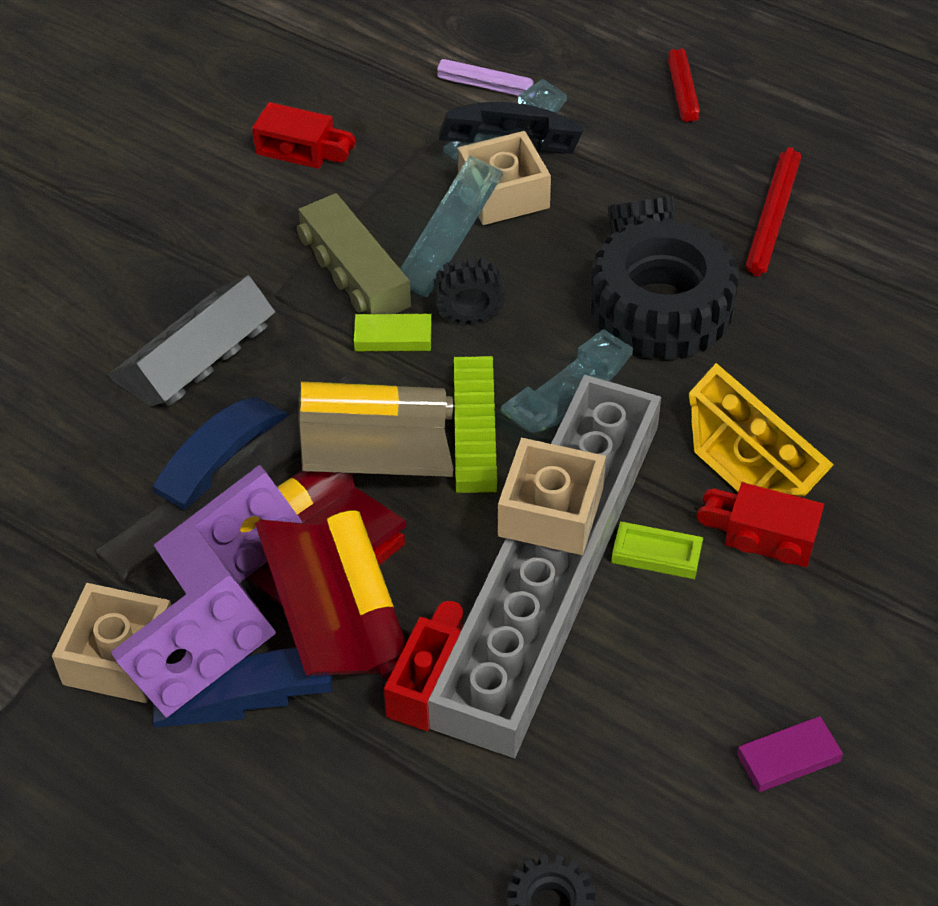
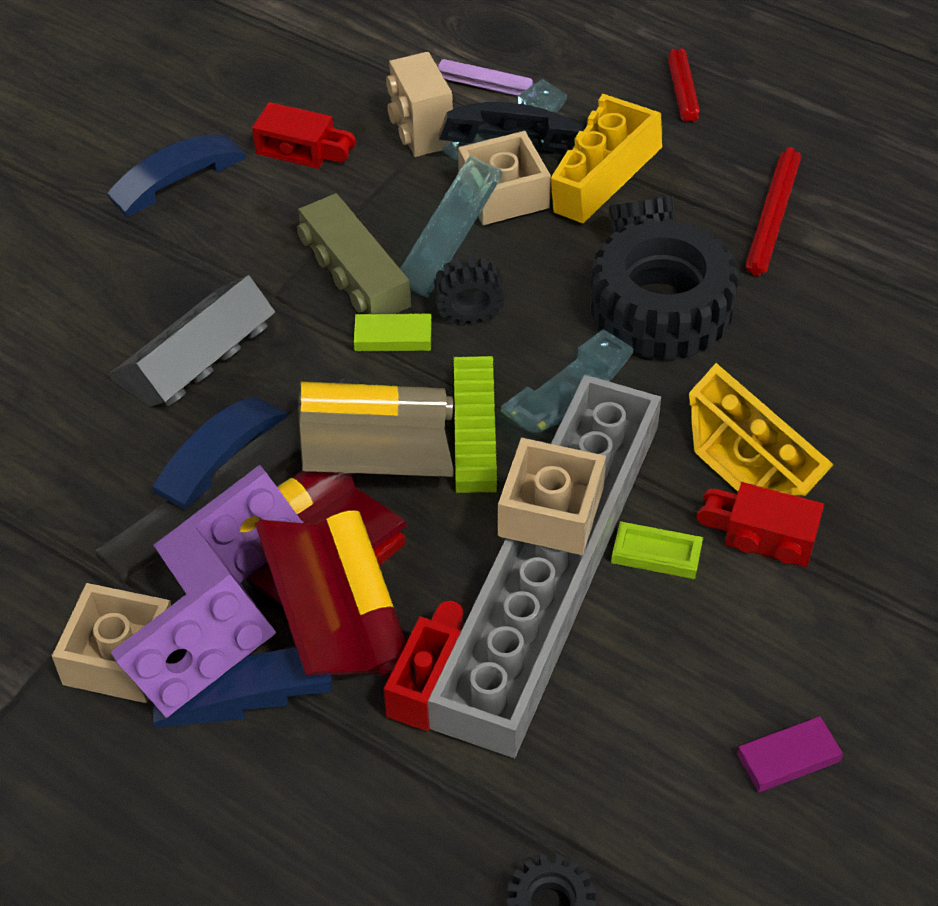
none -> dark blue slope [108,134,246,217]
none -> tan brick [386,51,454,157]
none -> yellow wedge [551,94,662,223]

